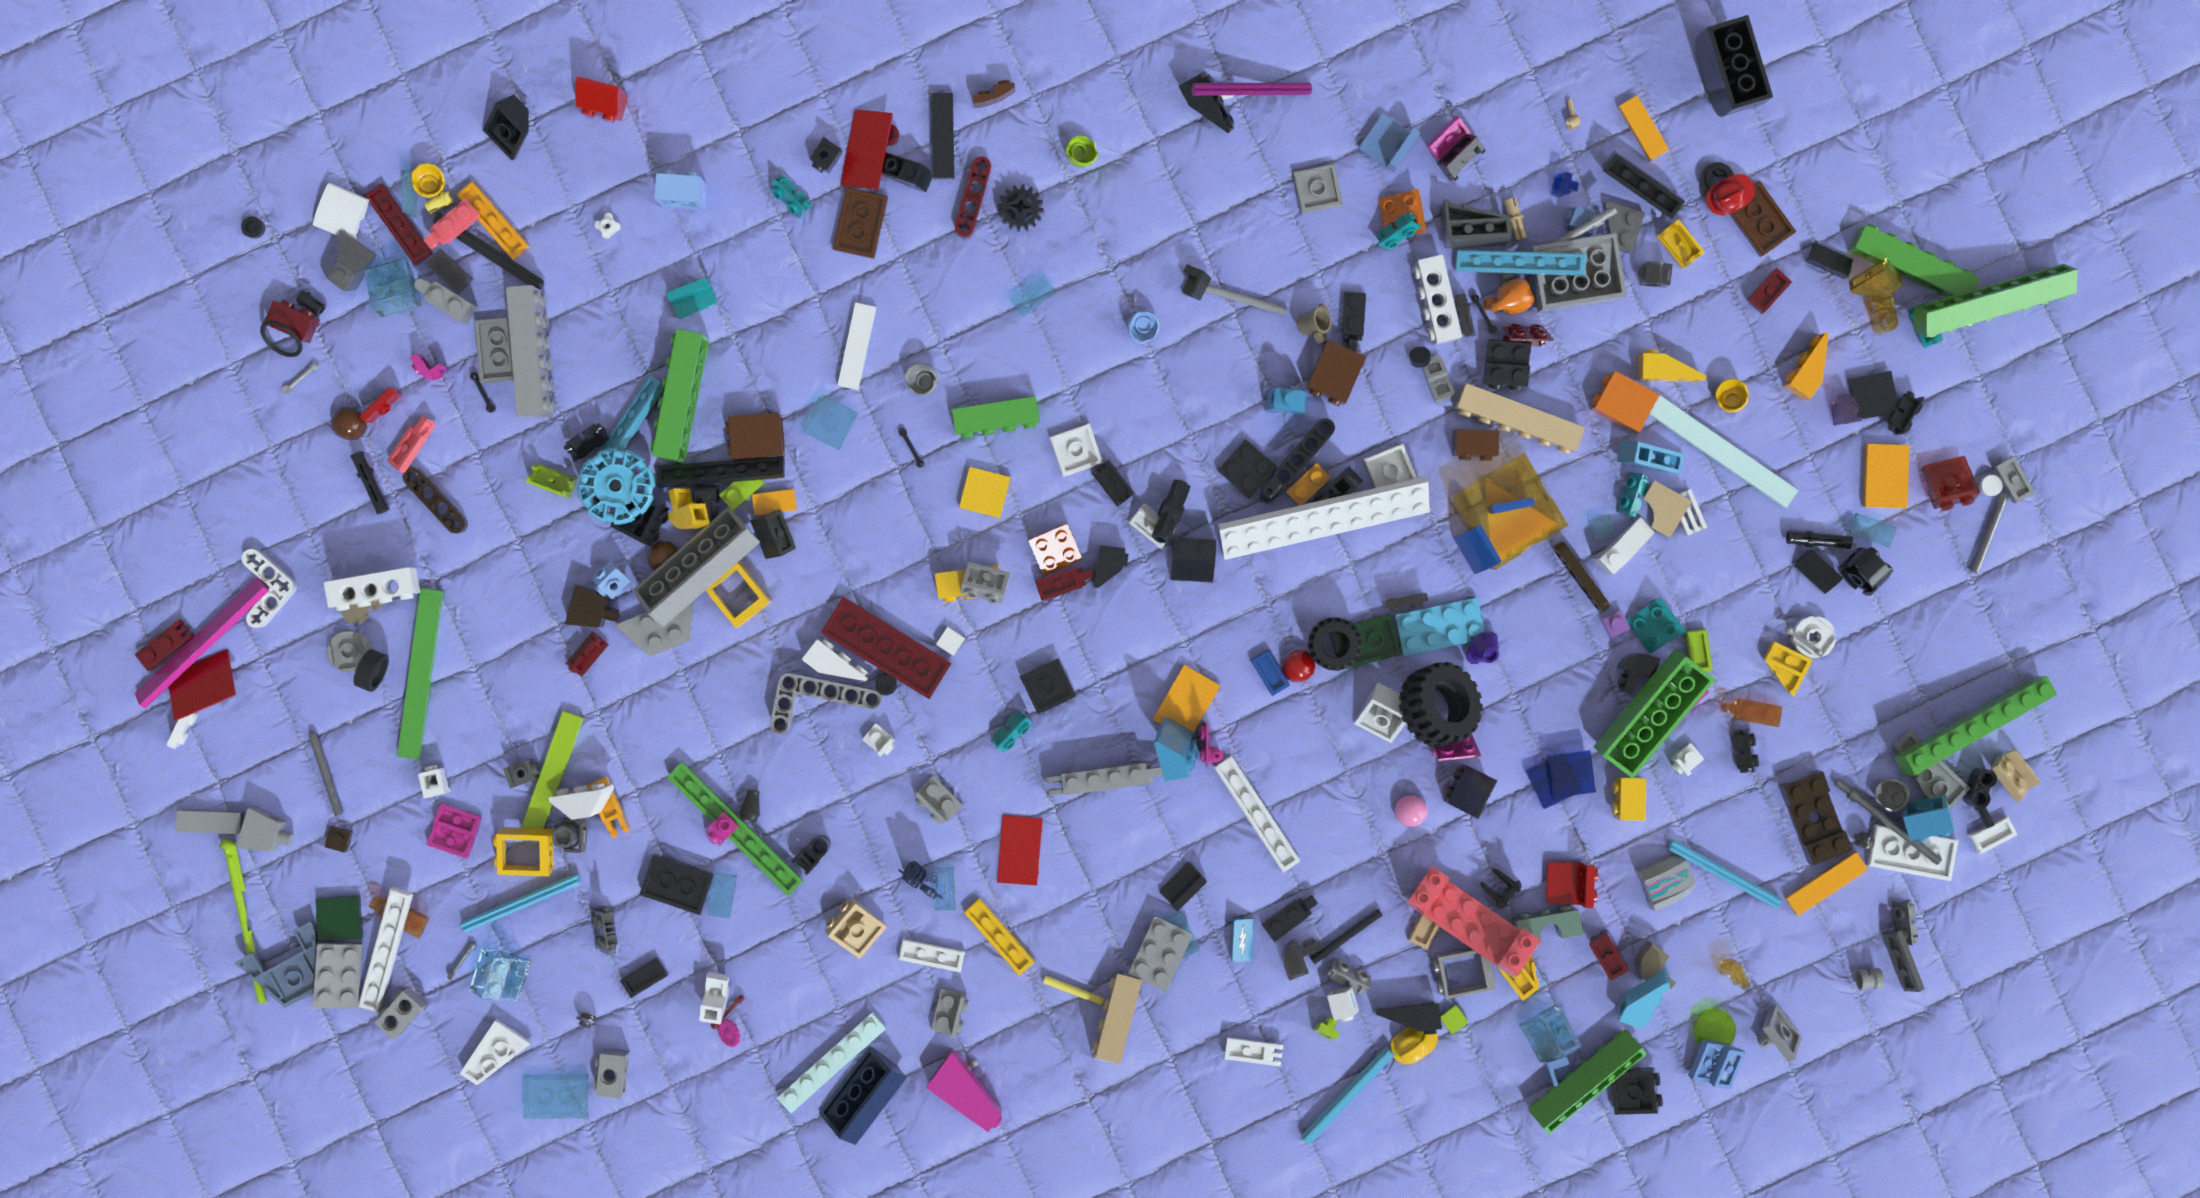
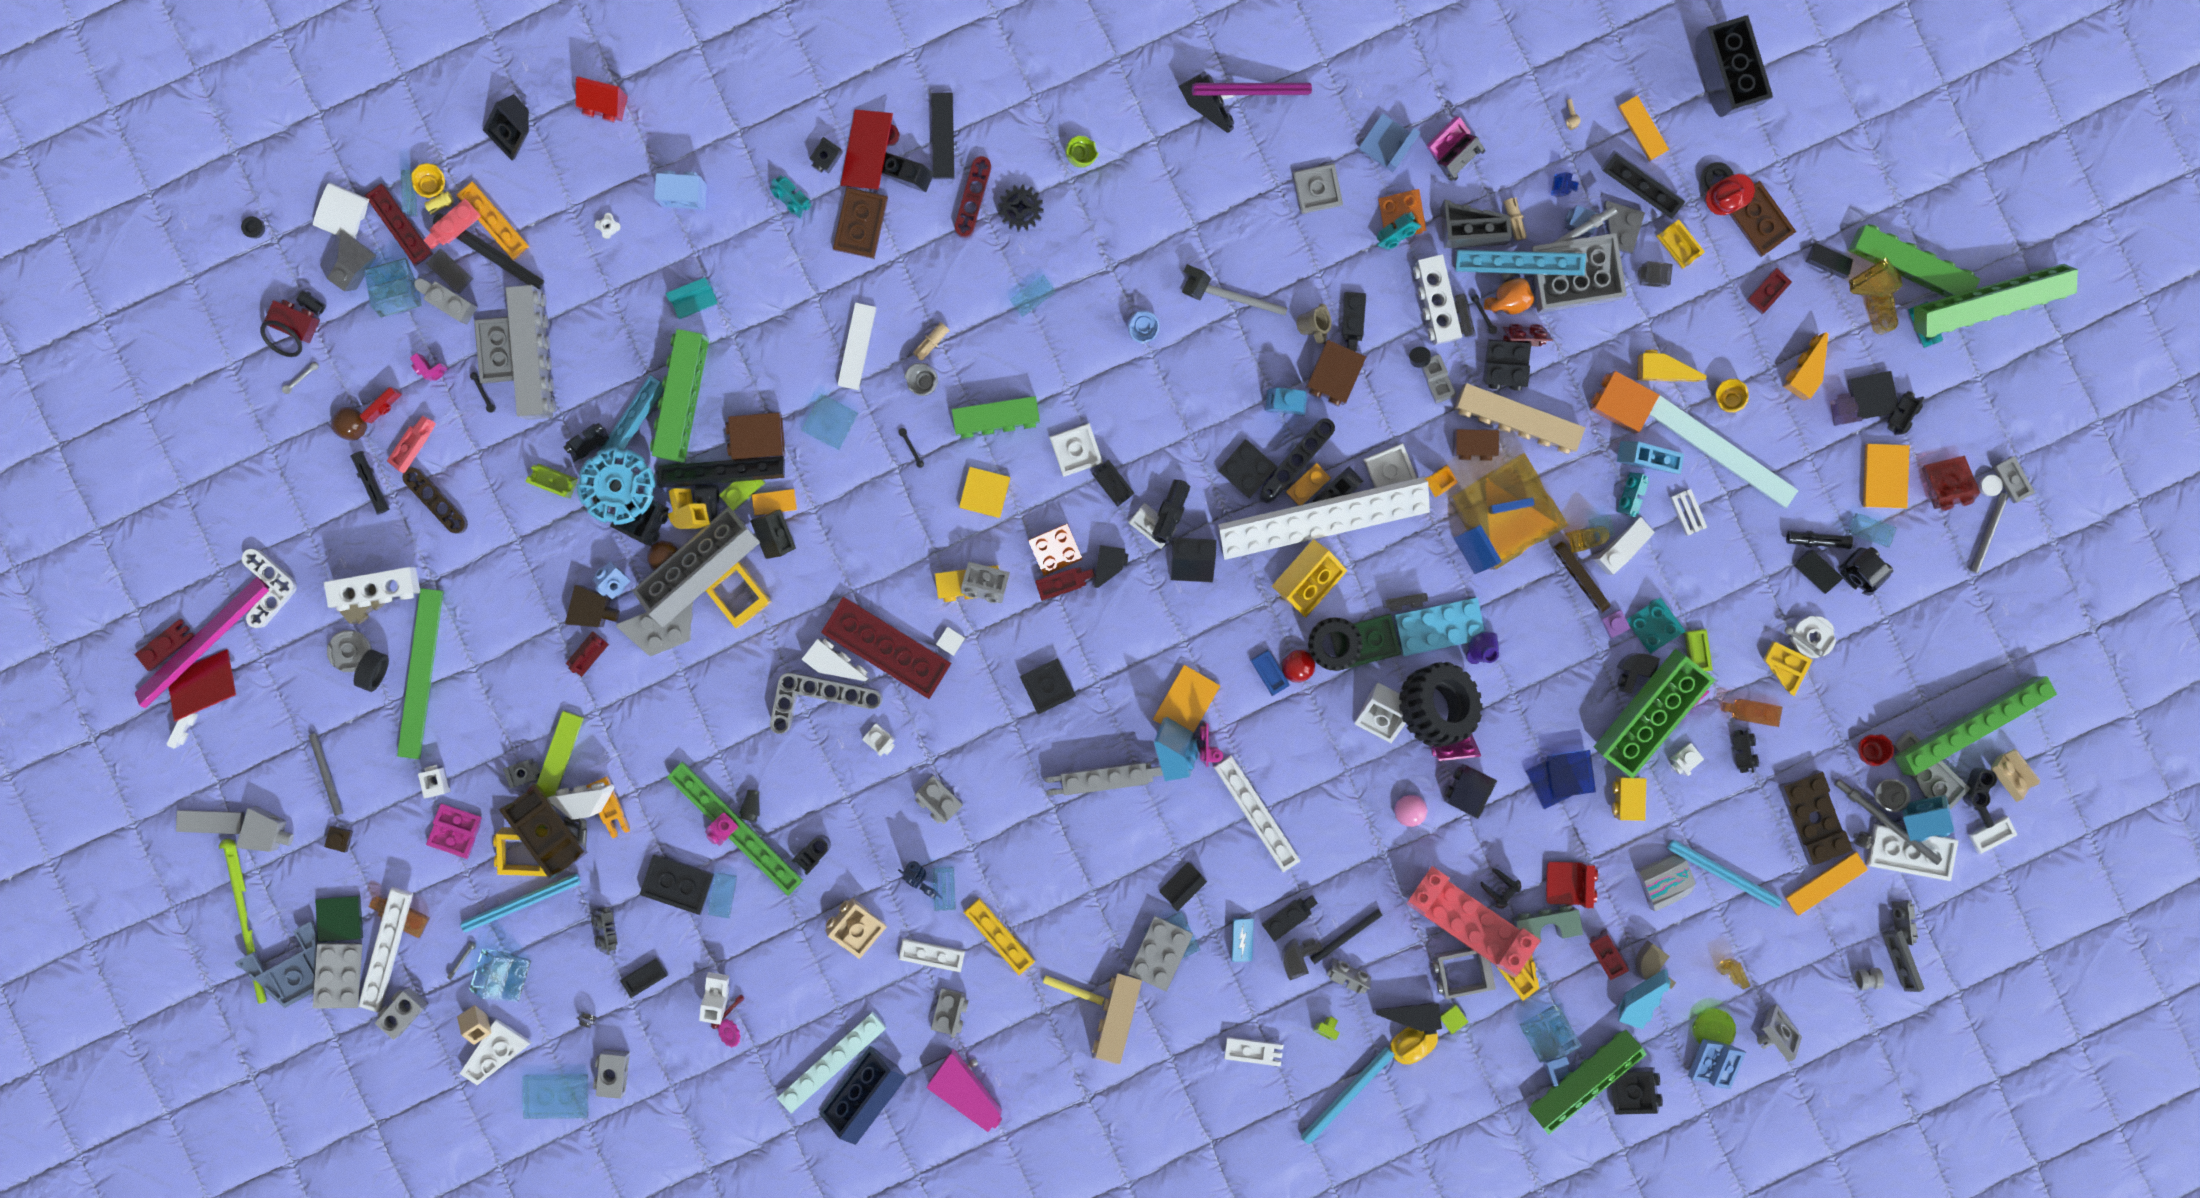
black tile [876,674,897,695] -> none
reddish brown slope [973,80,1015,108] -> none
teal hinge [991,710,1033,752] -> none
red window [997,815,1043,886] -> none
white brick [1327,986,1359,1022] -> none
tan tile [1407,914,1439,950] -> none
tan tile [1643,480,1692,538] -> none
none -> tan brick [457,1005,492,1045]
none -> dark brown piece [499,783,588,879]
none -> tan axle [913,322,950,361]
none -> yellow slope [1271,539,1347,618]
none -> light orange tile [1425,465,1458,497]
none -> clear yellow piece [1565,526,1610,553]
none -> red hair [1857,734,1894,766]

